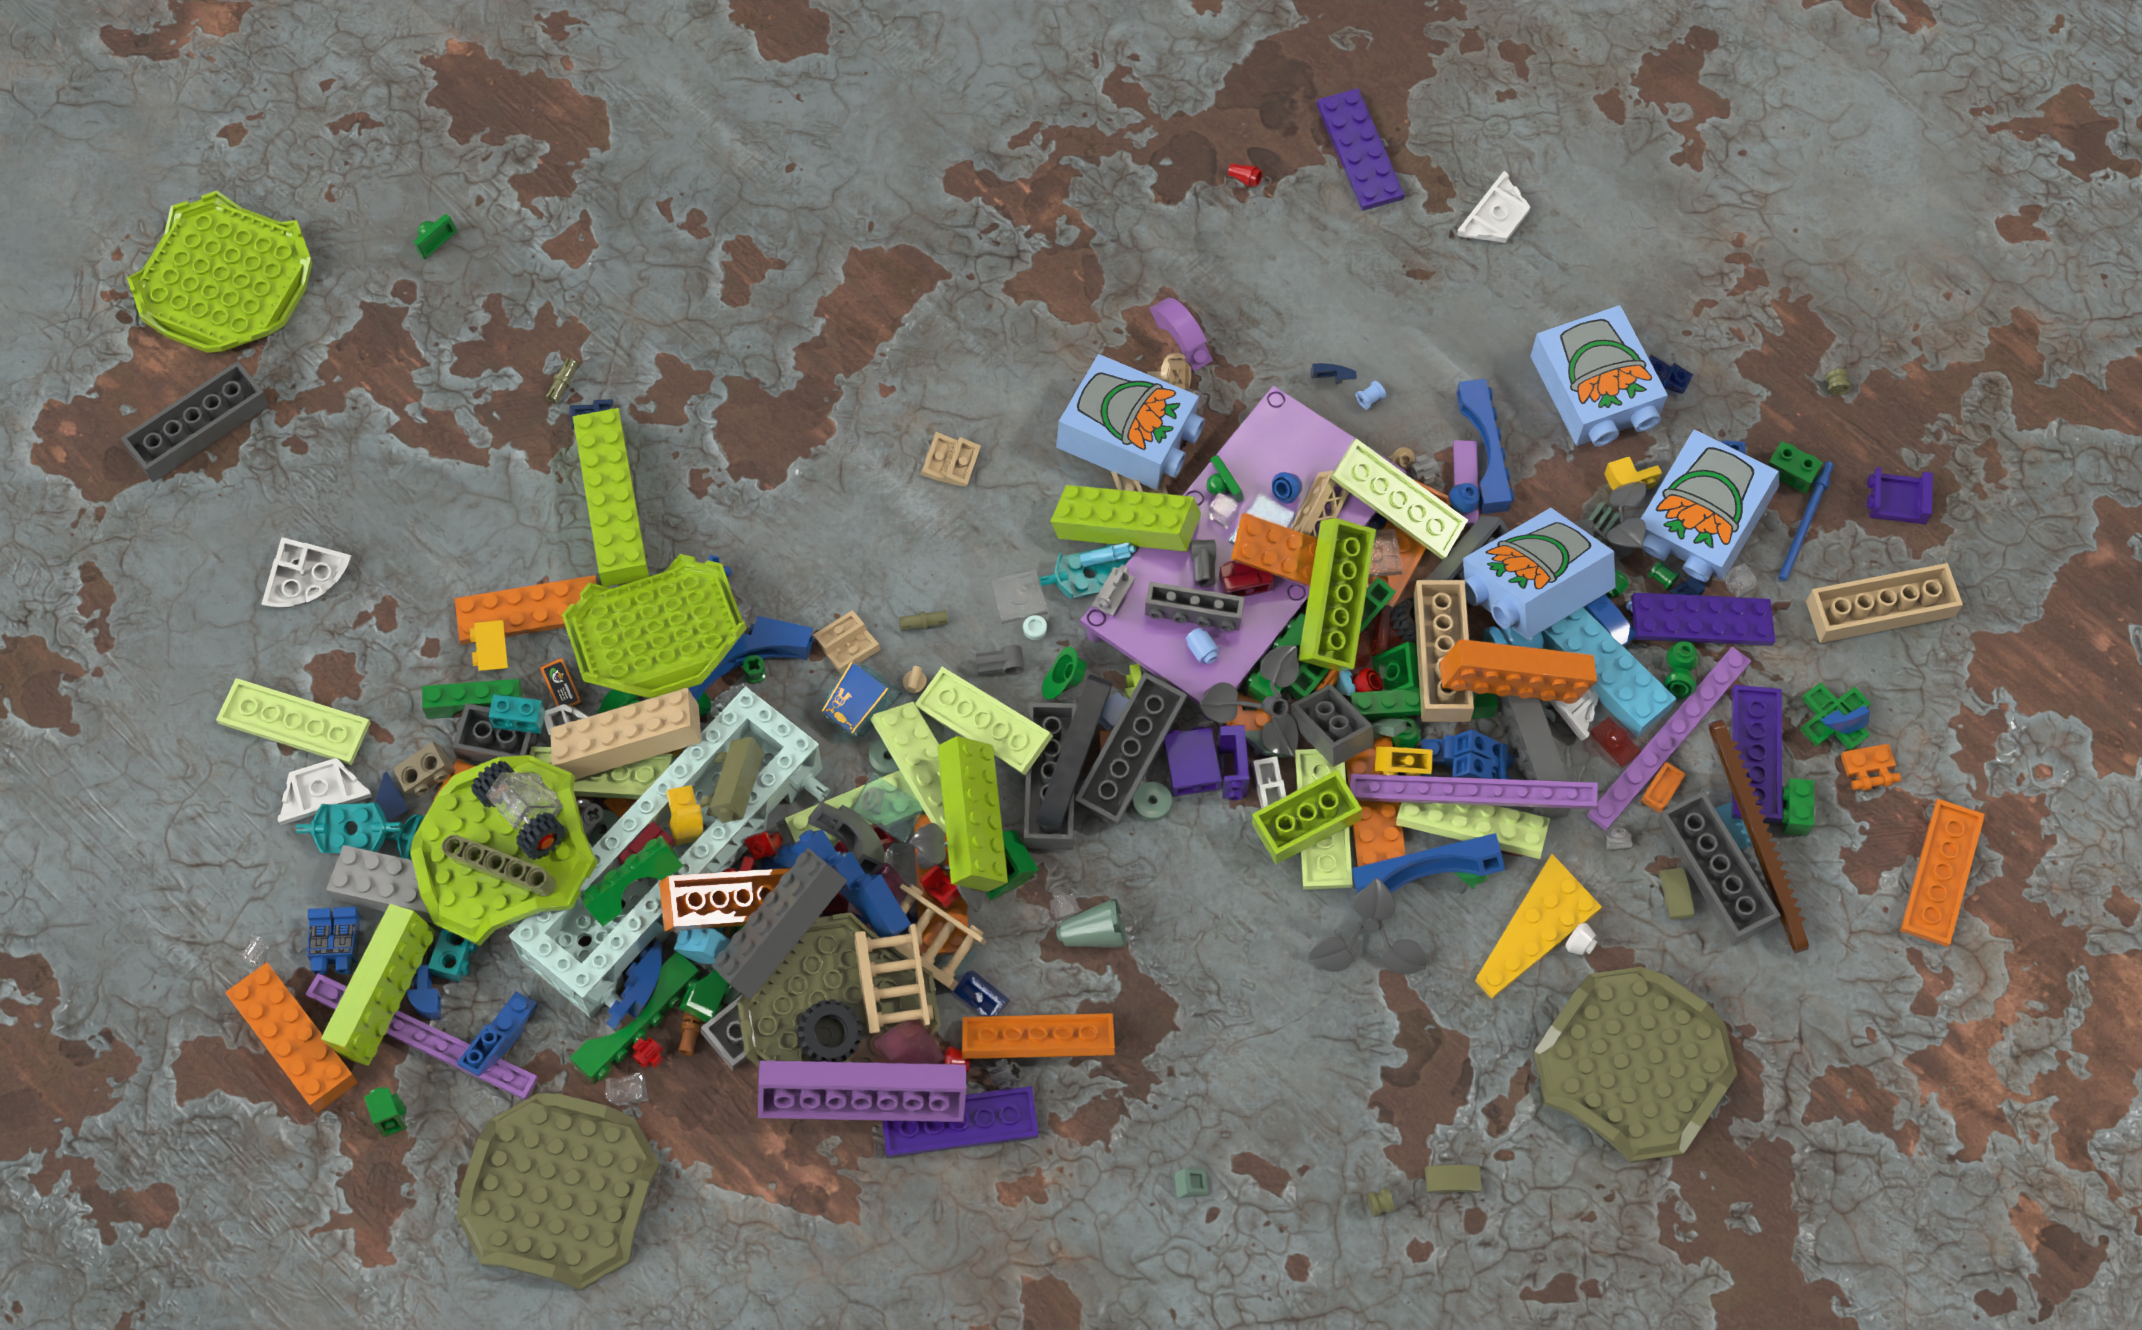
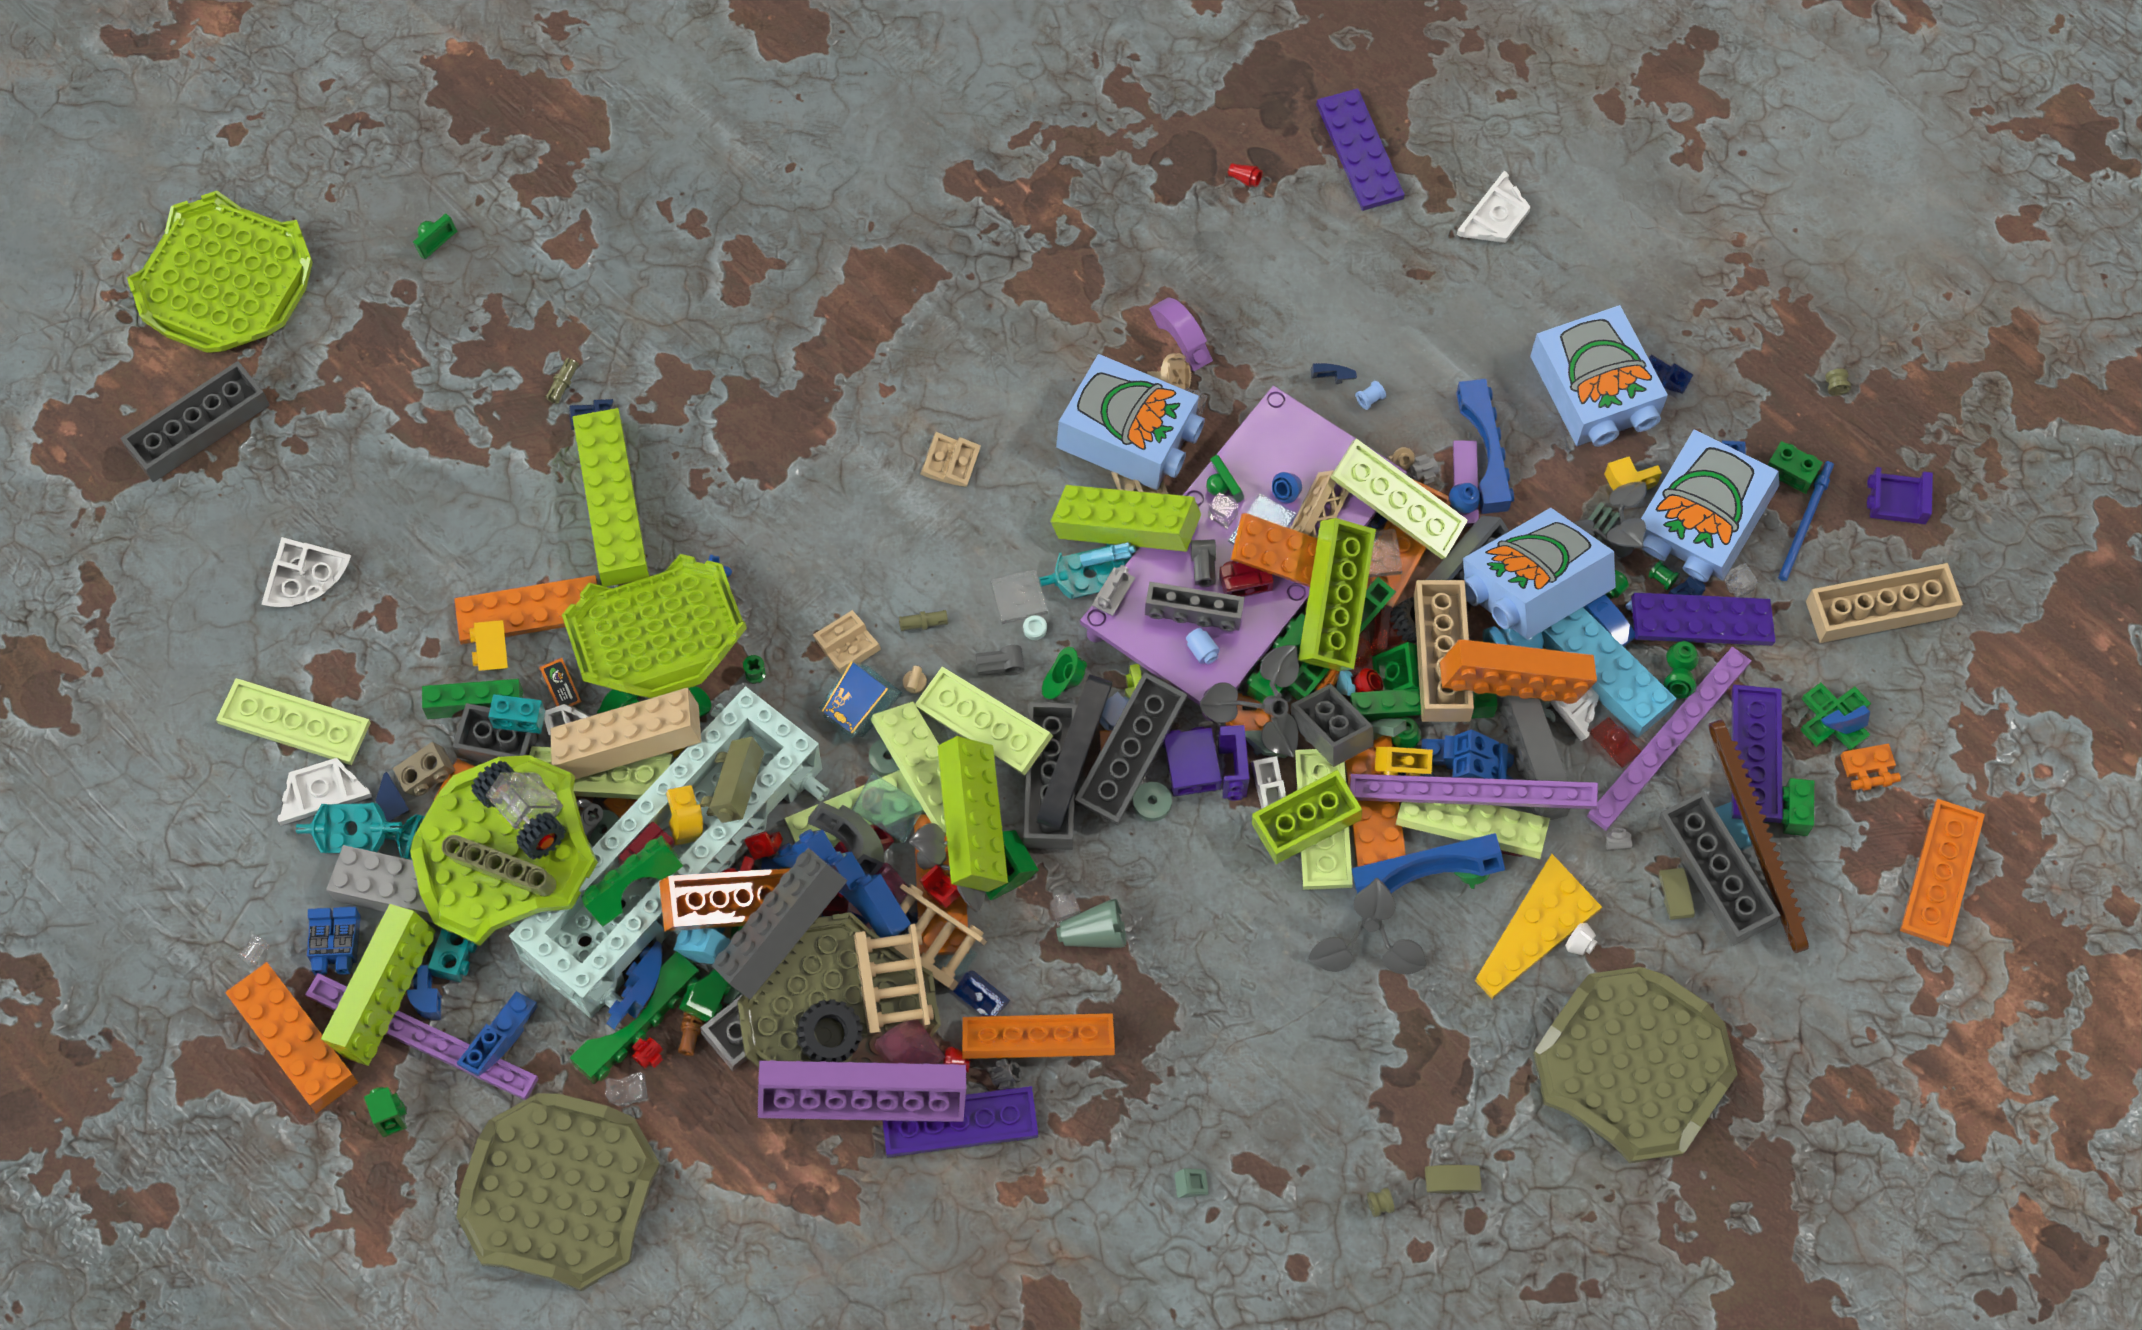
blue arch [688,616,814,702] -> none
orange tile [1640,762,1686,813] -> none

